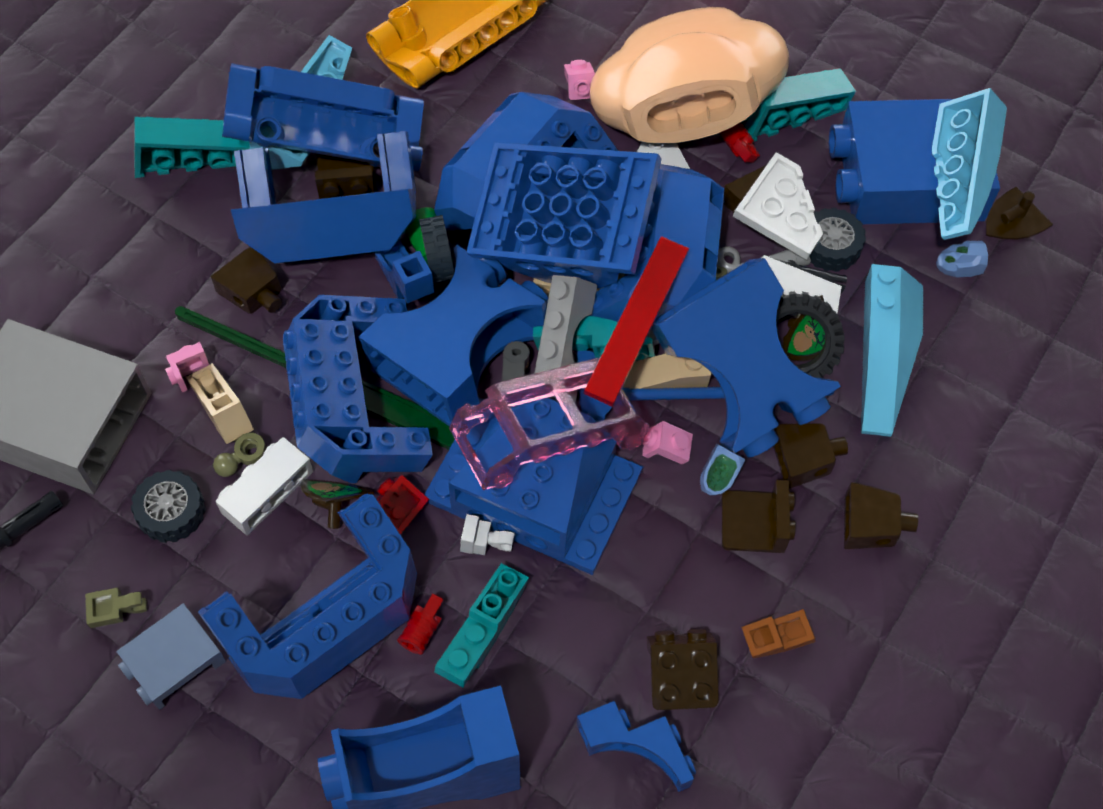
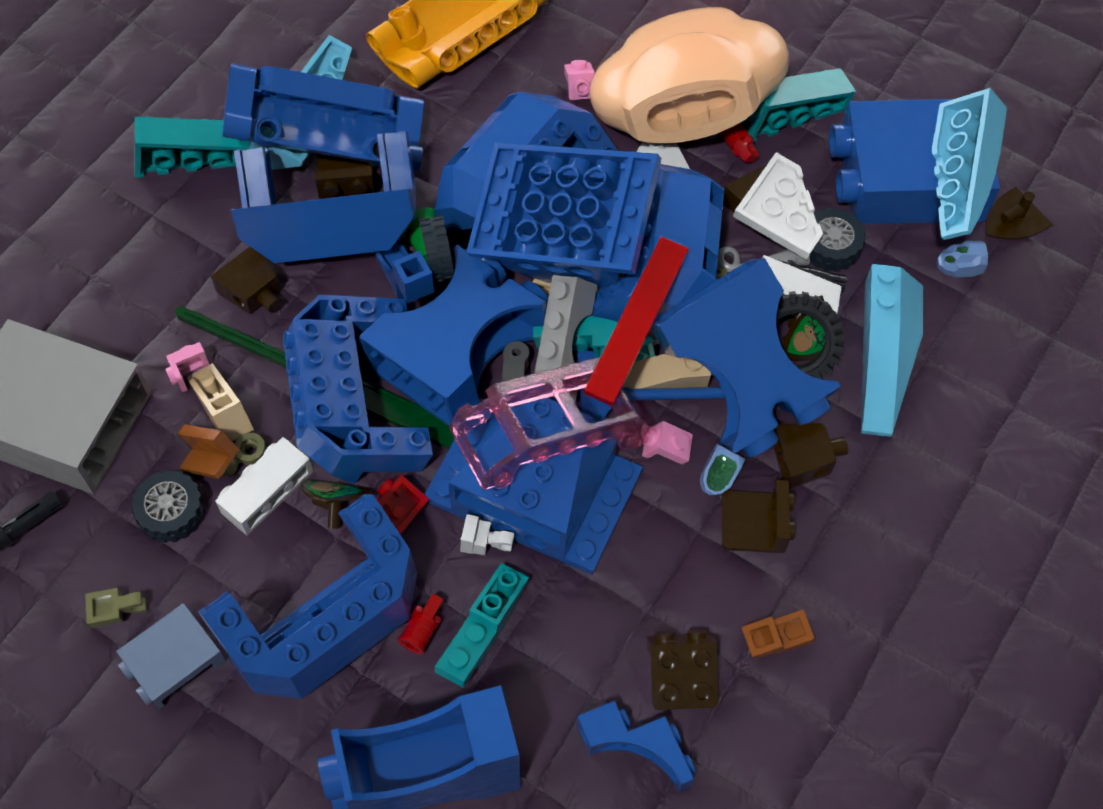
dark brown torso [844,482,918,549] -> none
none -> dark orange panel [177,424,240,479]

